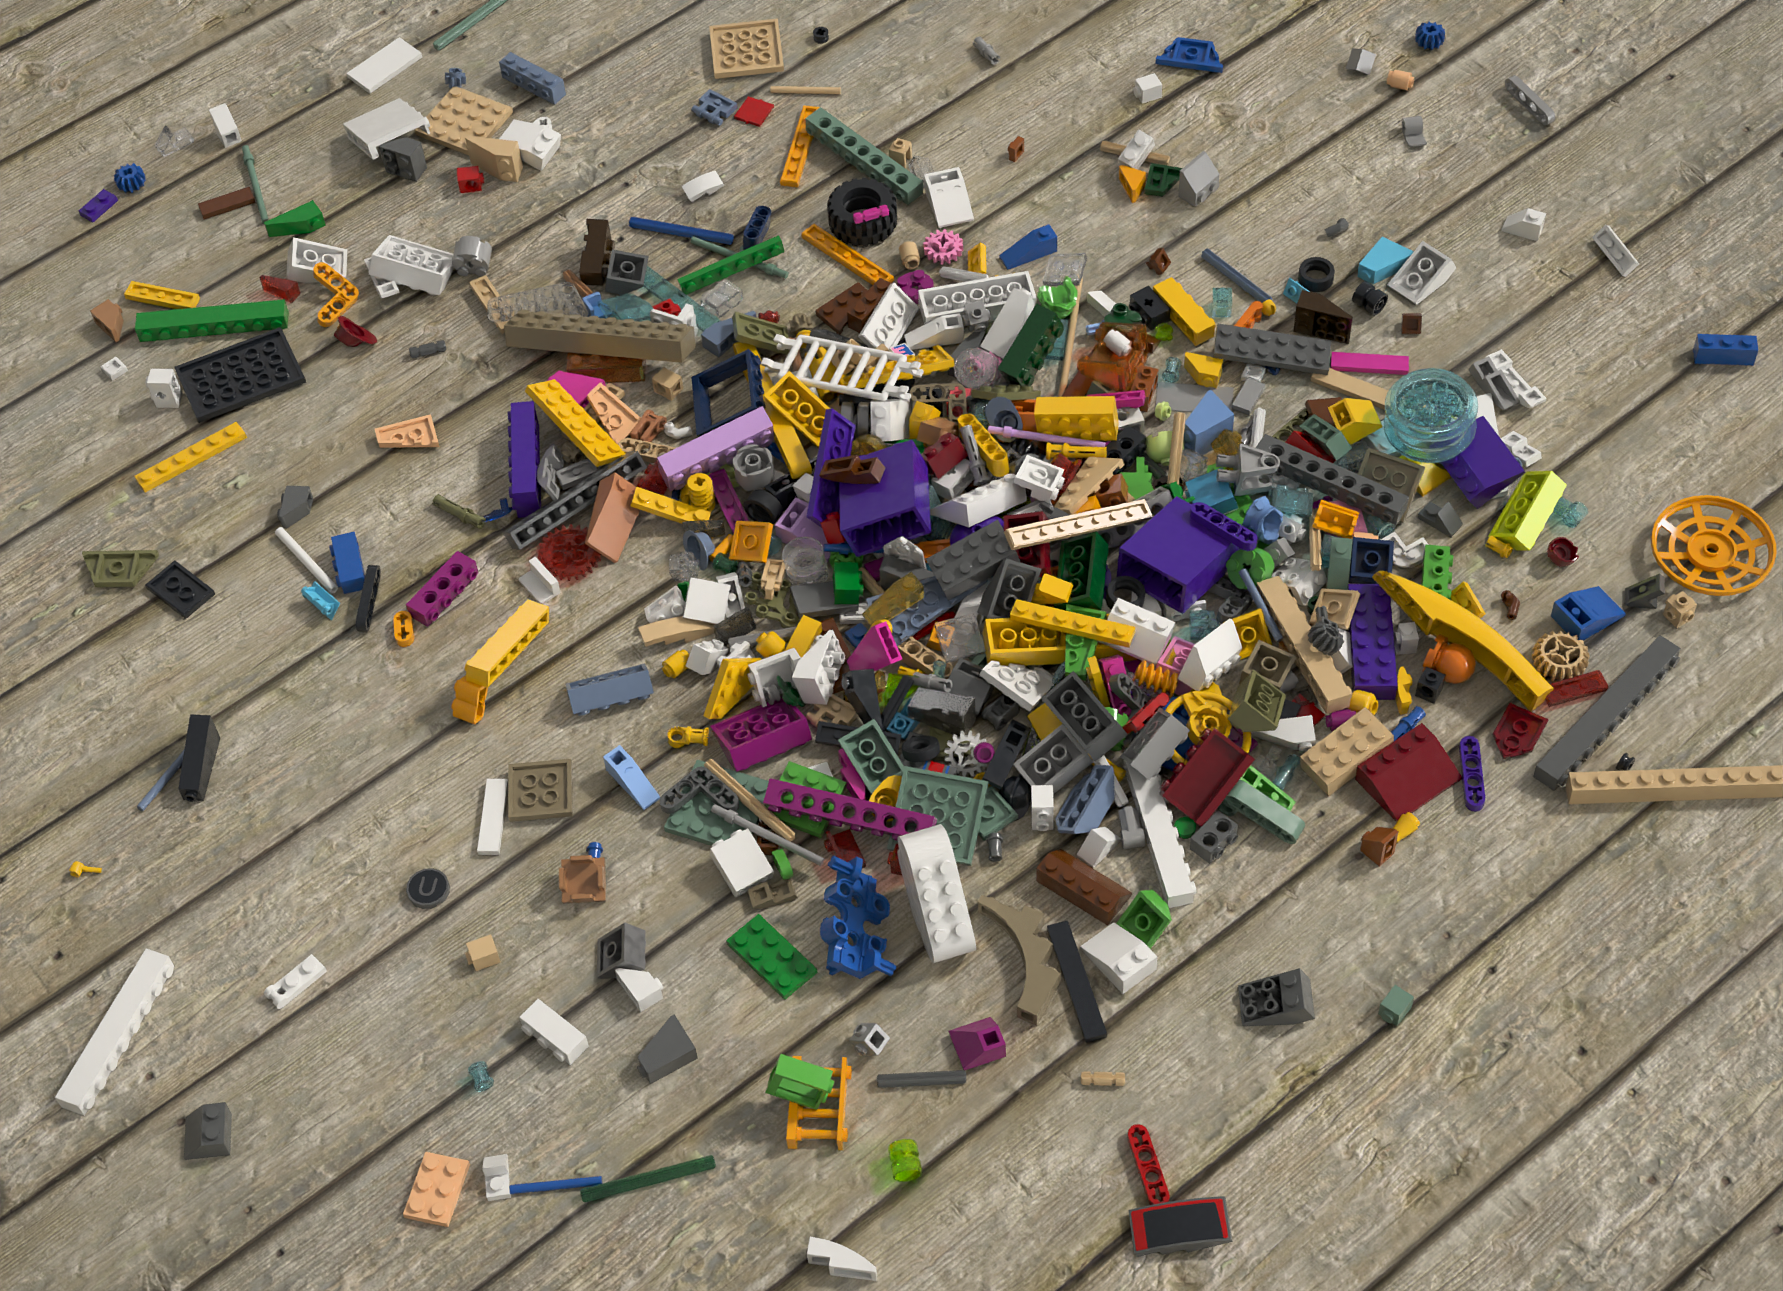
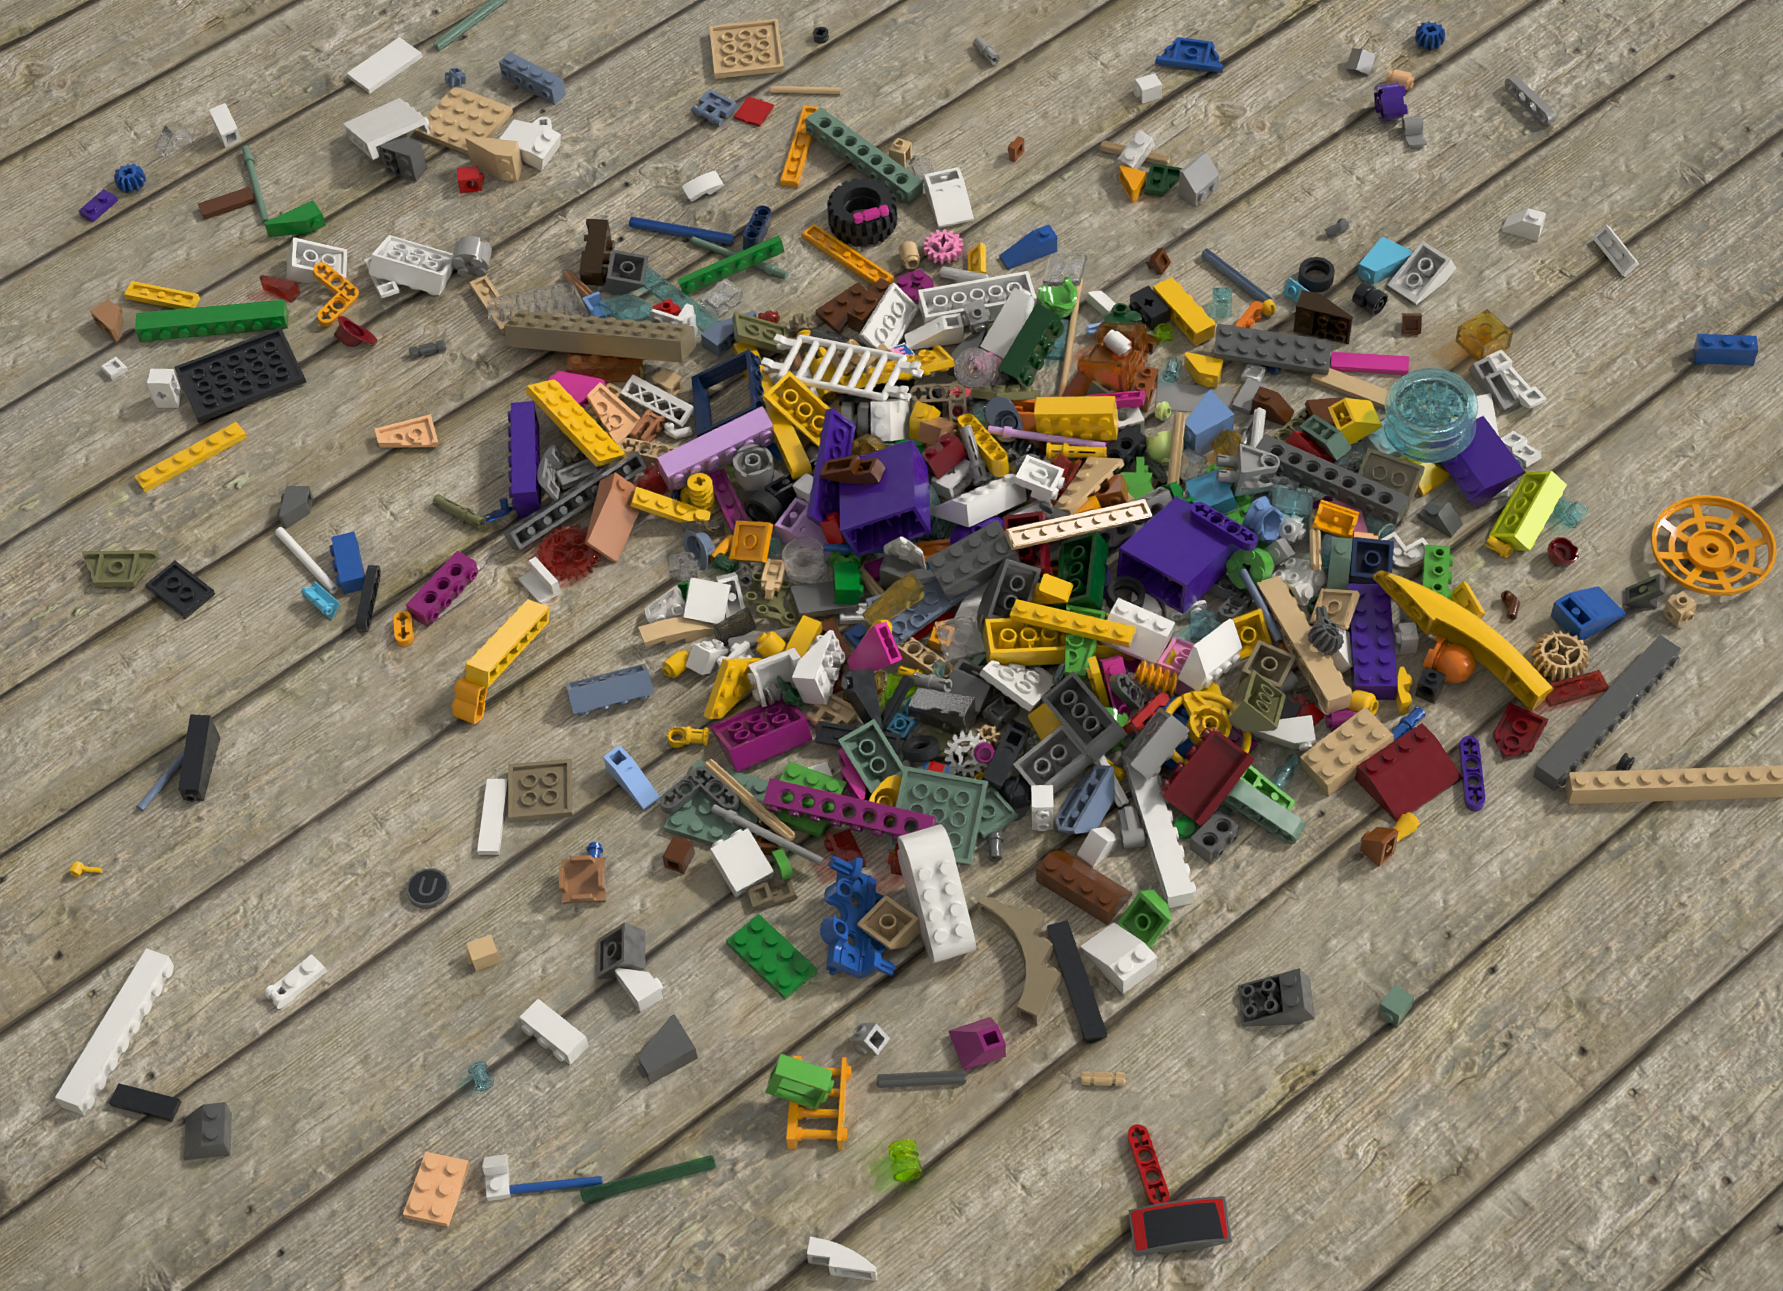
none -> black tile [109,1083,181,1122]
none -> white fence [620,375,695,427]
none -> reddish brown brick [662,836,695,874]
none -> tan slope [857,895,920,950]
none -> tan gear [976,724,1000,748]
none -> reddish brown slope [1251,386,1294,426]
none -> dark purple brick [1374,82,1408,122]
none -> clear yellow brick [1456,309,1513,361]

